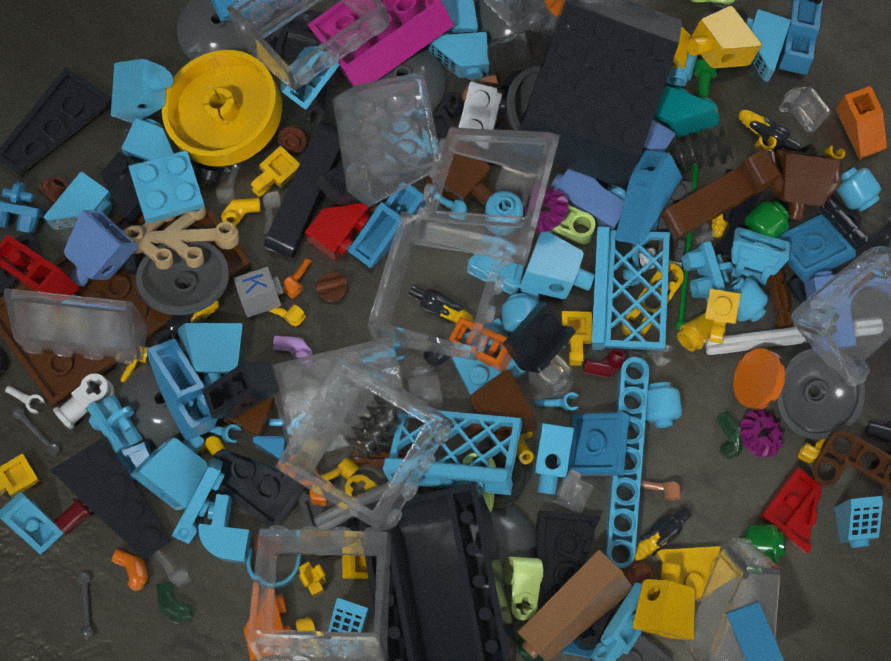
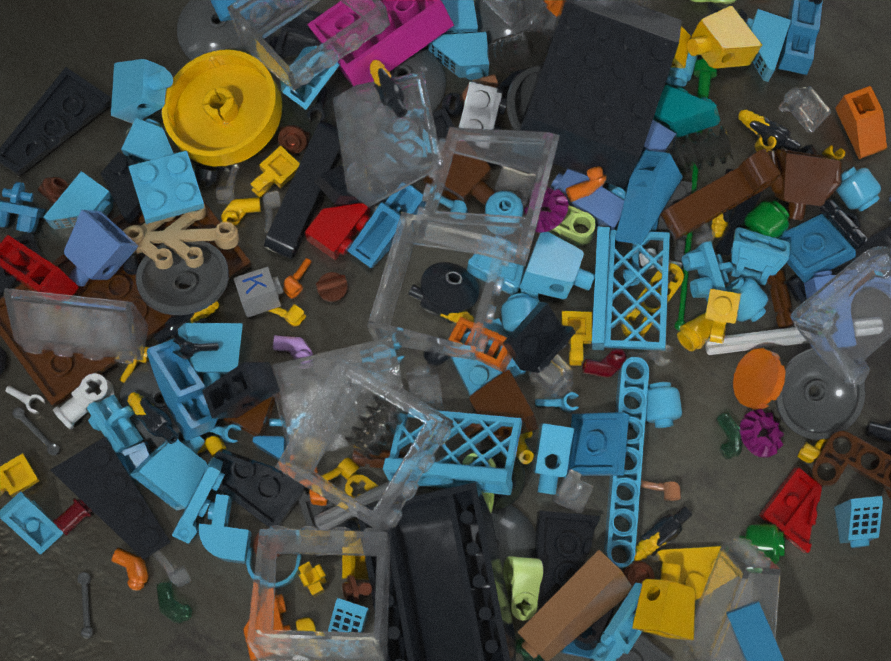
none -> black piece [127,392,179,444]
none -> black hand [172,337,219,359]
none -> copper plate [342,574,372,605]
none -> black piece [370,60,407,118]
none -> black dish [420,262,479,313]
none -> orange arm [566,166,606,202]

